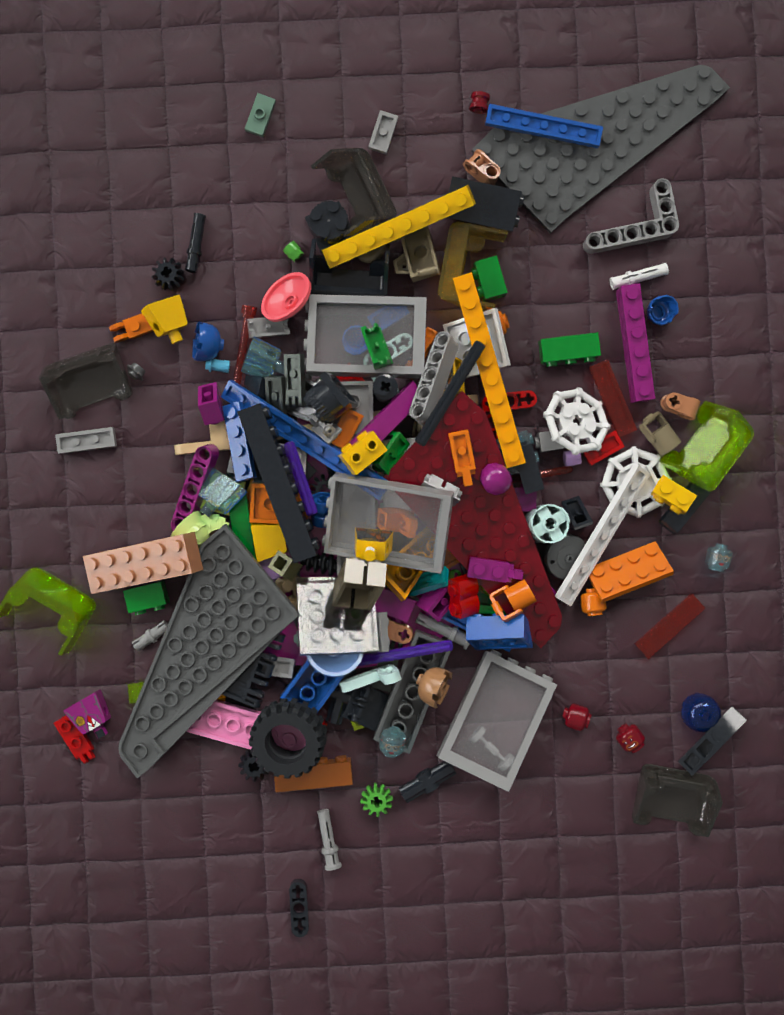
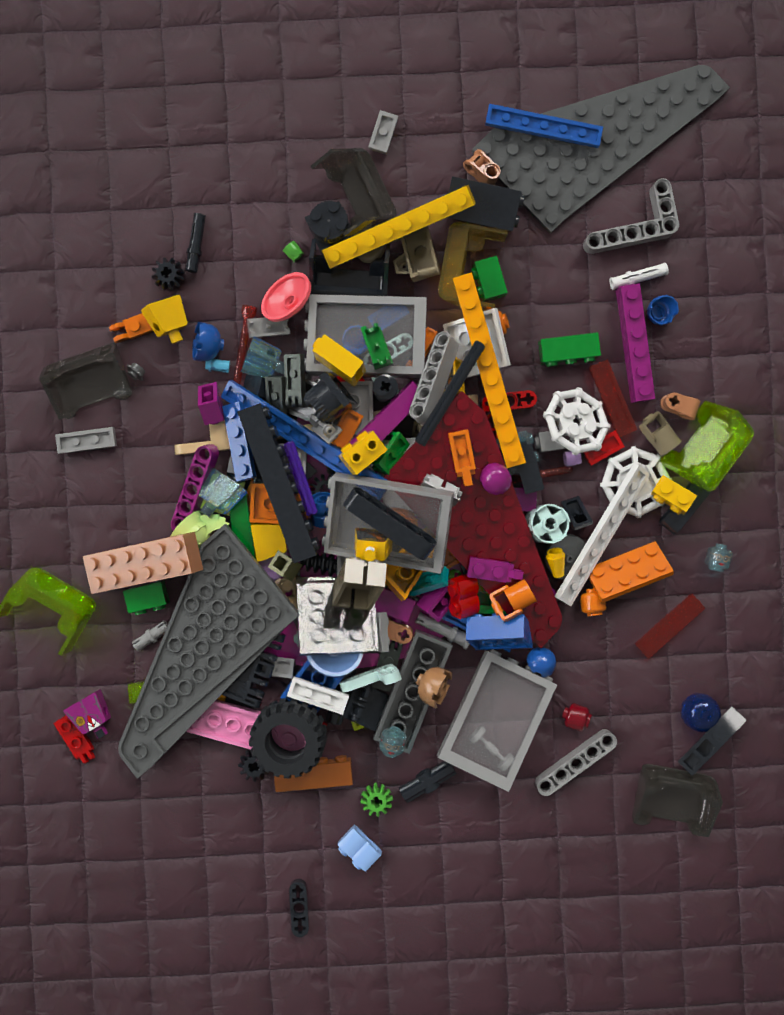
sand green plate [245,93,276,137] -> none
light grey pin [317,809,342,871] -> none
dark purple axle [358,640,453,666] -> none
dark red wheel [469,91,490,114] -> none
dark red head [616,723,645,753] -> none
none -> white plate [287,676,349,715]
none -> yellow brick [312,334,366,387]
none -> light blue brick [338,825,382,872]
none -> black beam [343,487,437,560]
none -> blue hair [527,647,556,678]
none -> light grey beam [535,729,617,796]
none -> yellow cone [546,548,565,578]

